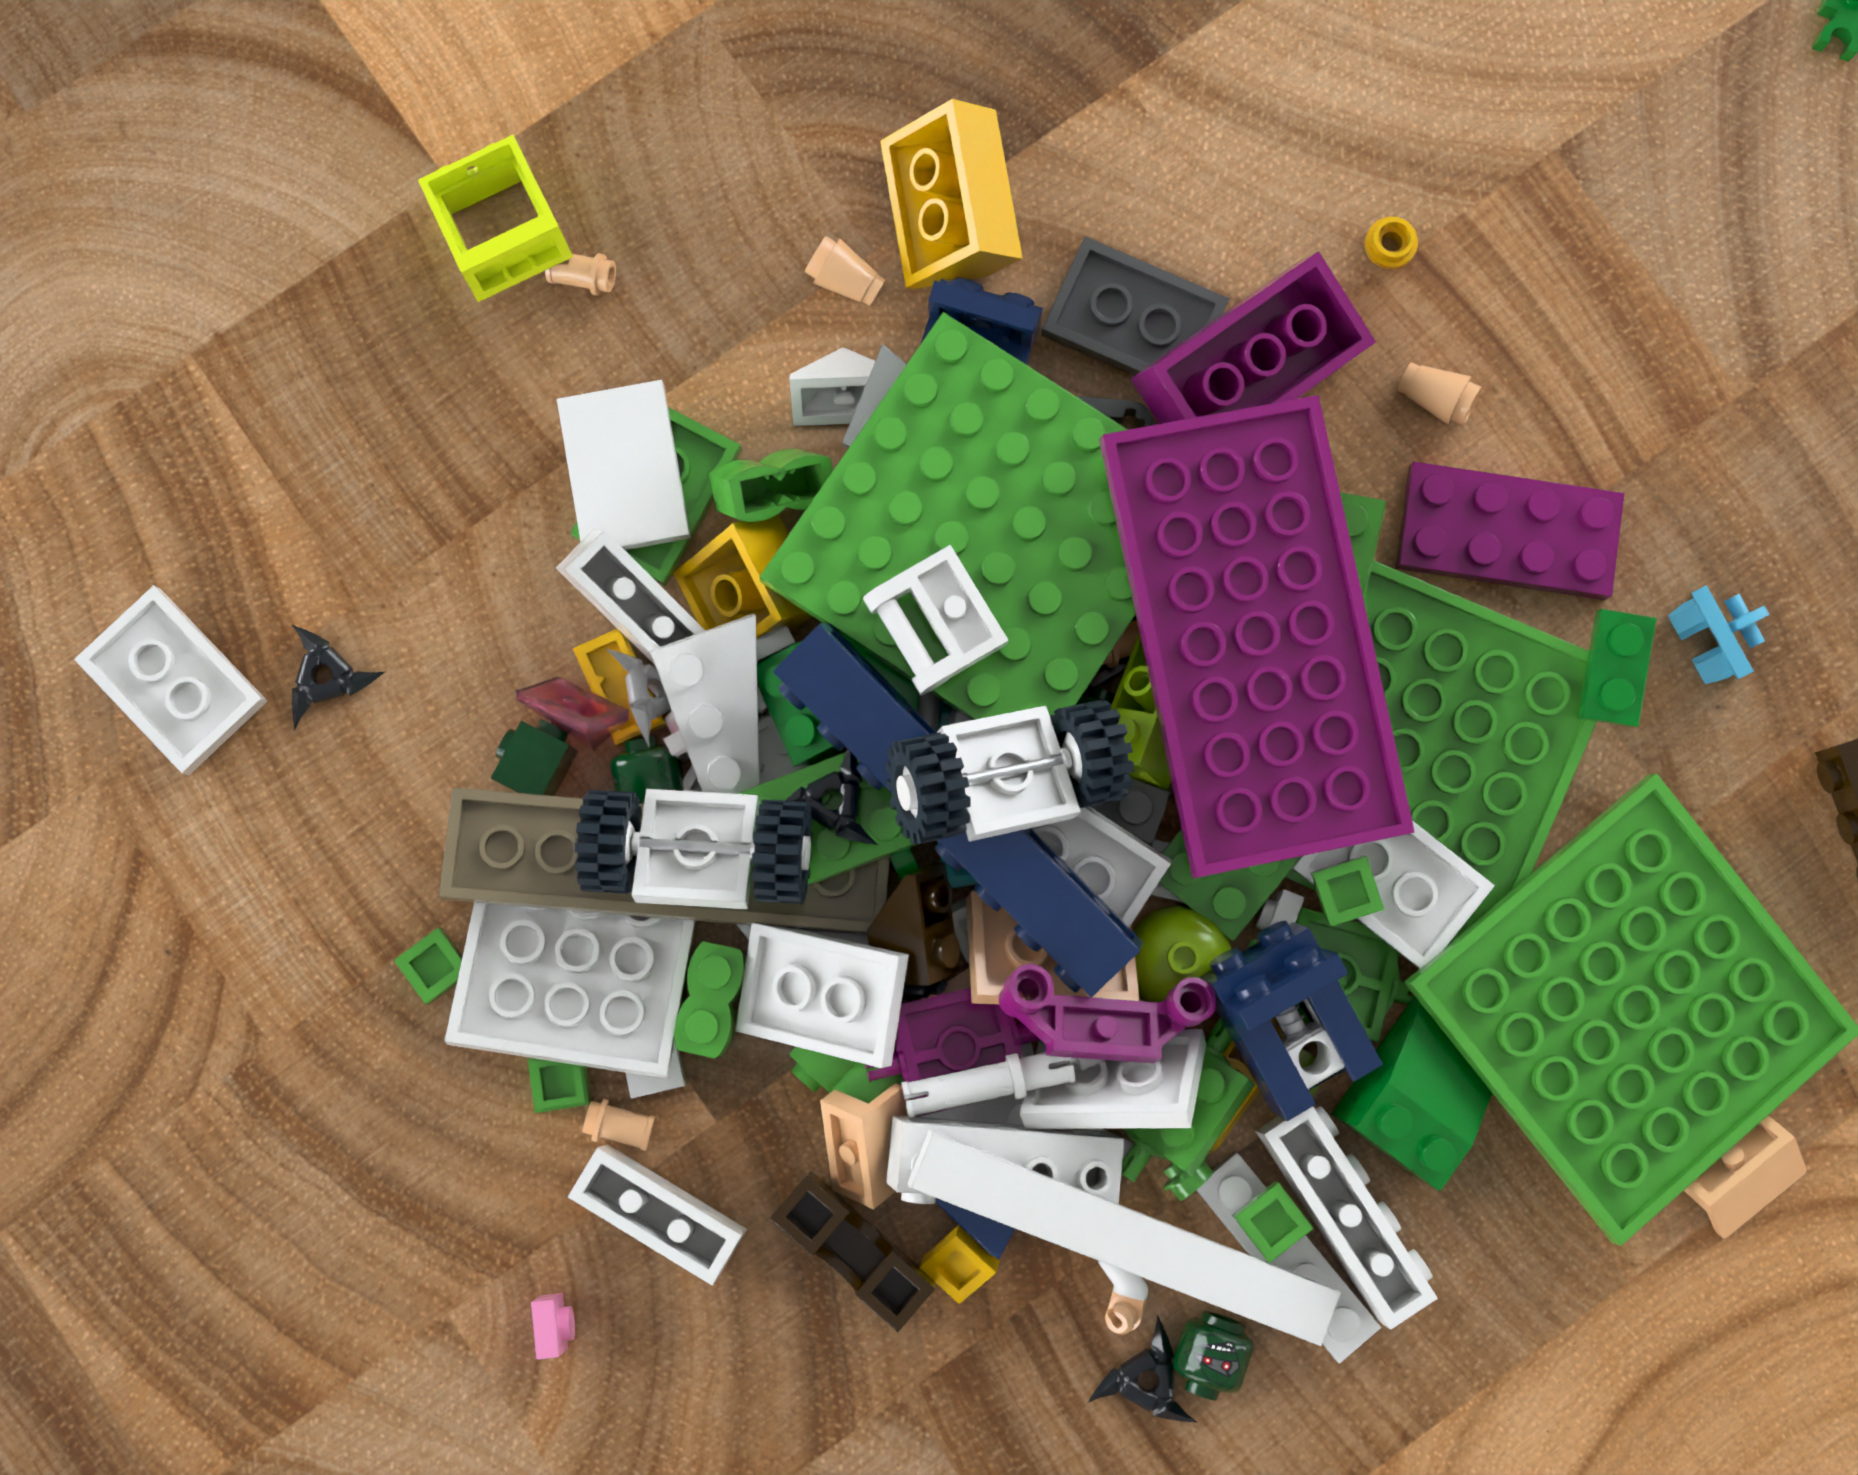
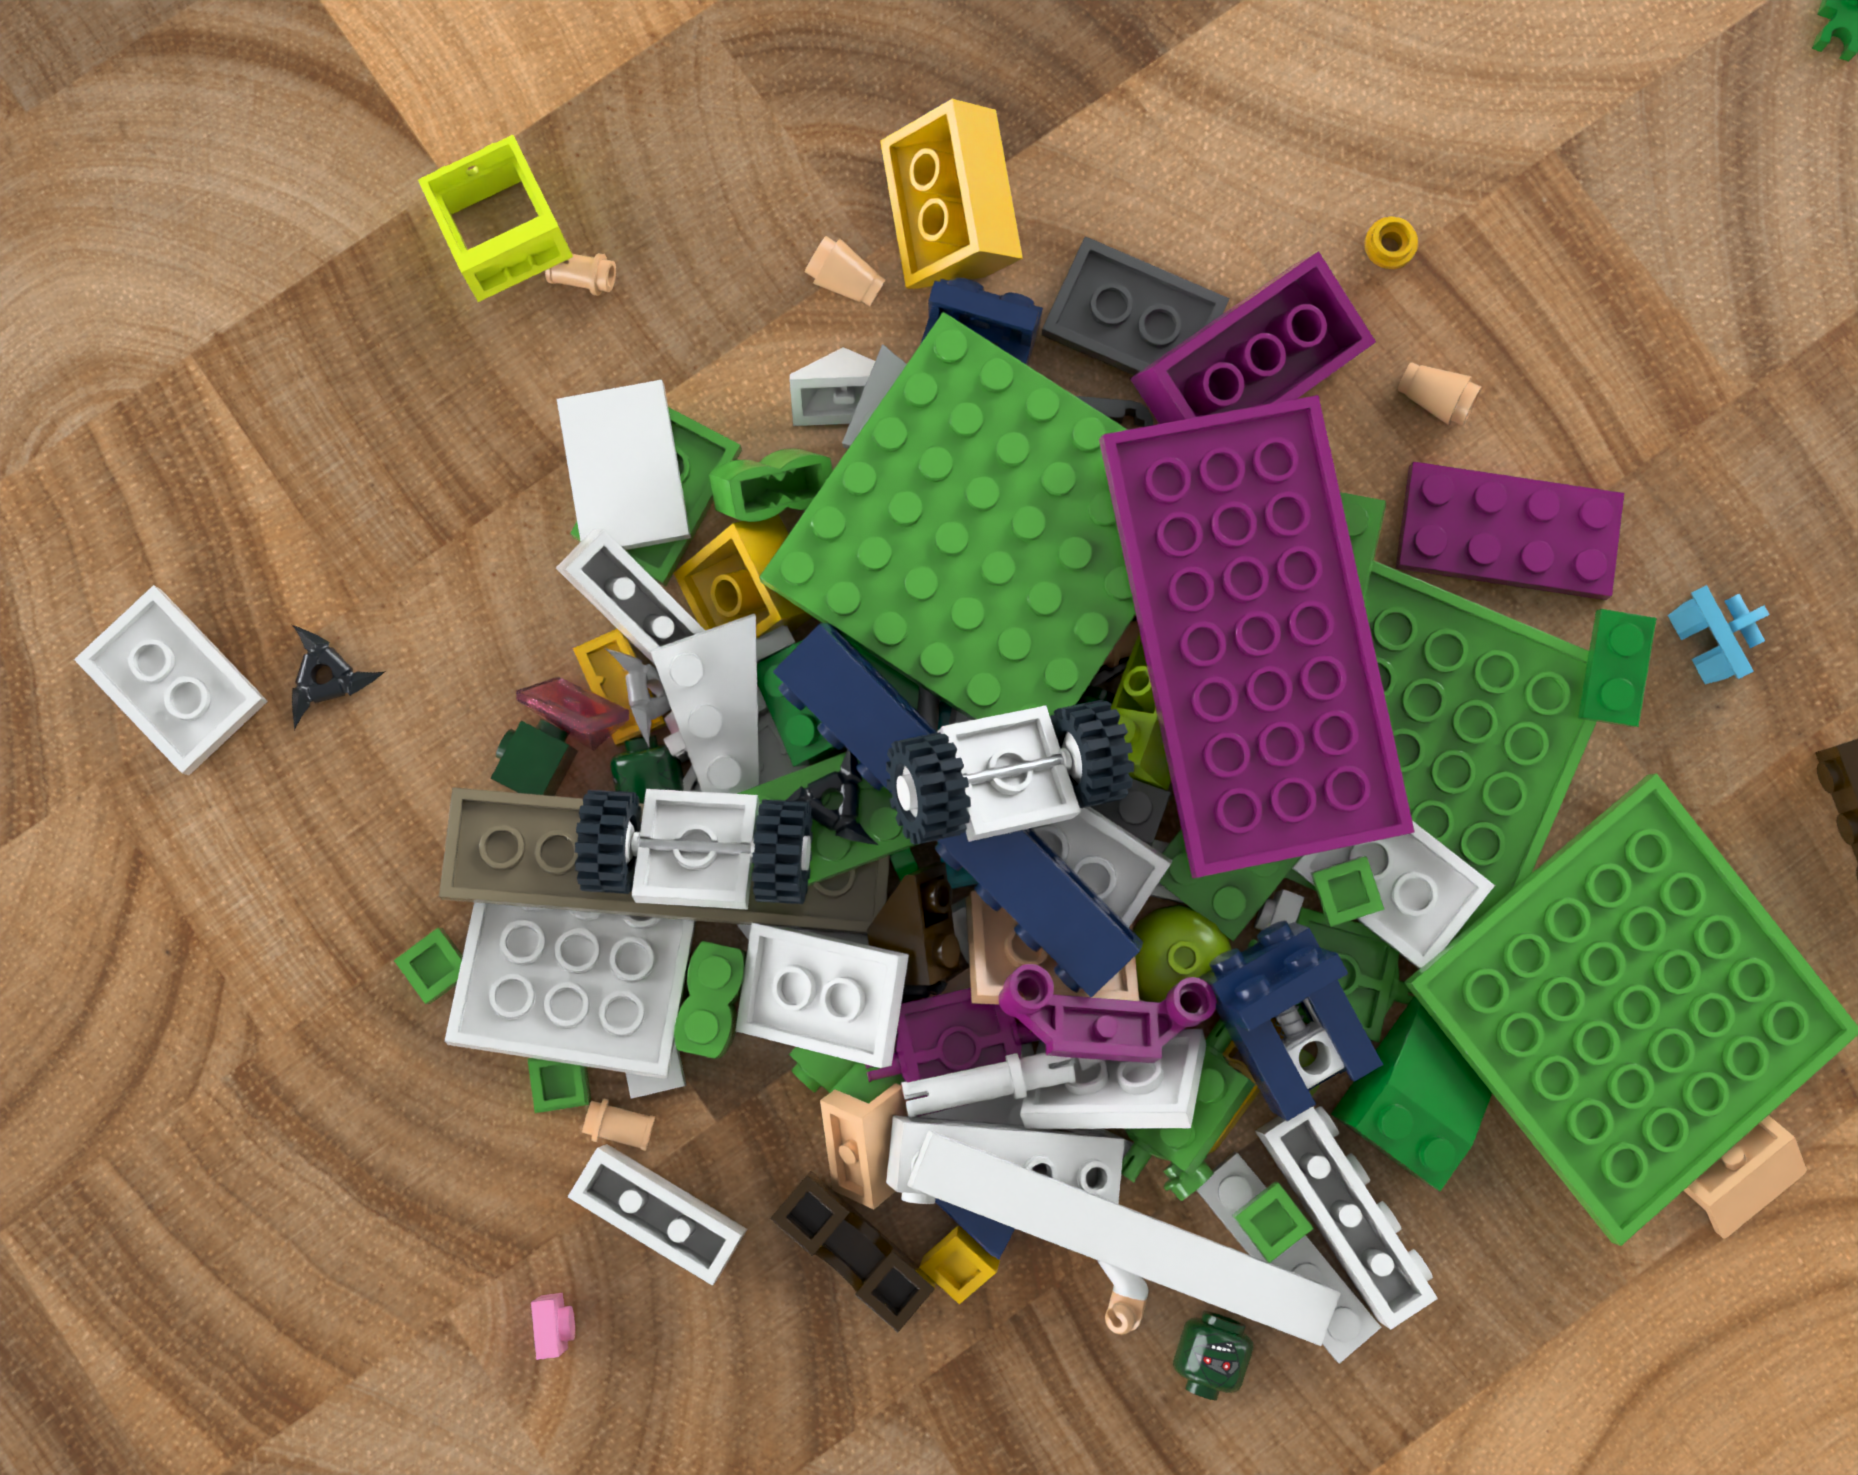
white plate [863,545,1009,695] -> none
black piece [1087,1314,1198,1423] -> none

